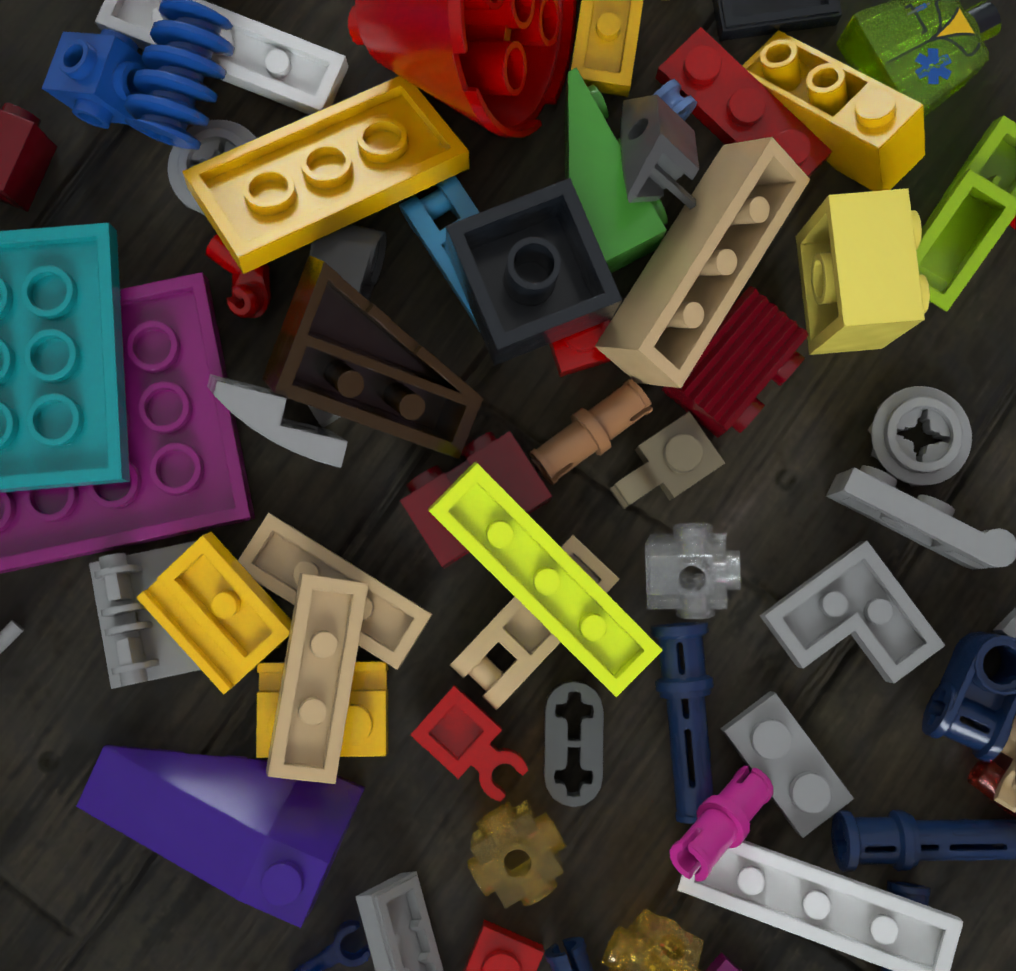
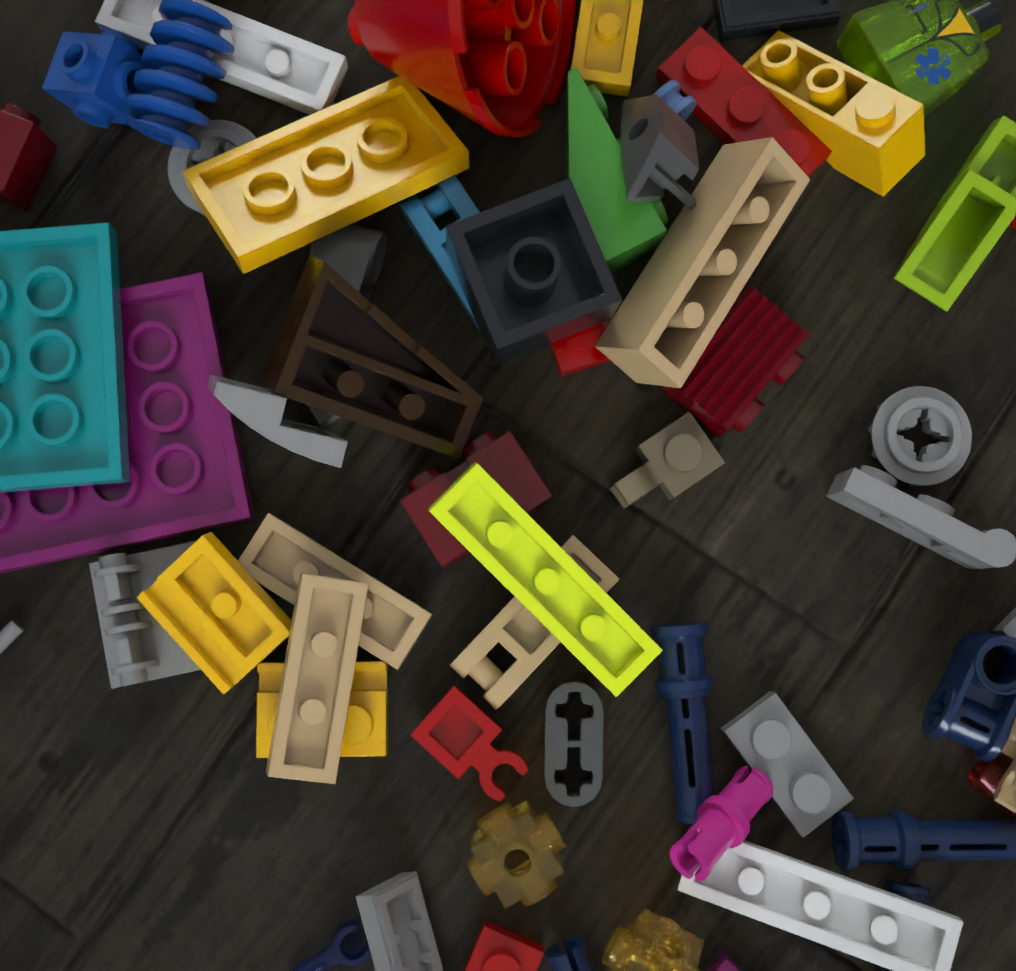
dark purple wedge [76,745,366,928] -> none
red arm [205,234,272,318] -> none
medium nougat pin [529,379,653,485] -> none
clear brick [645,523,741,619] -> none
light grey plate [759,541,945,683] -> none
light yellow brick [796,188,930,355] -> none

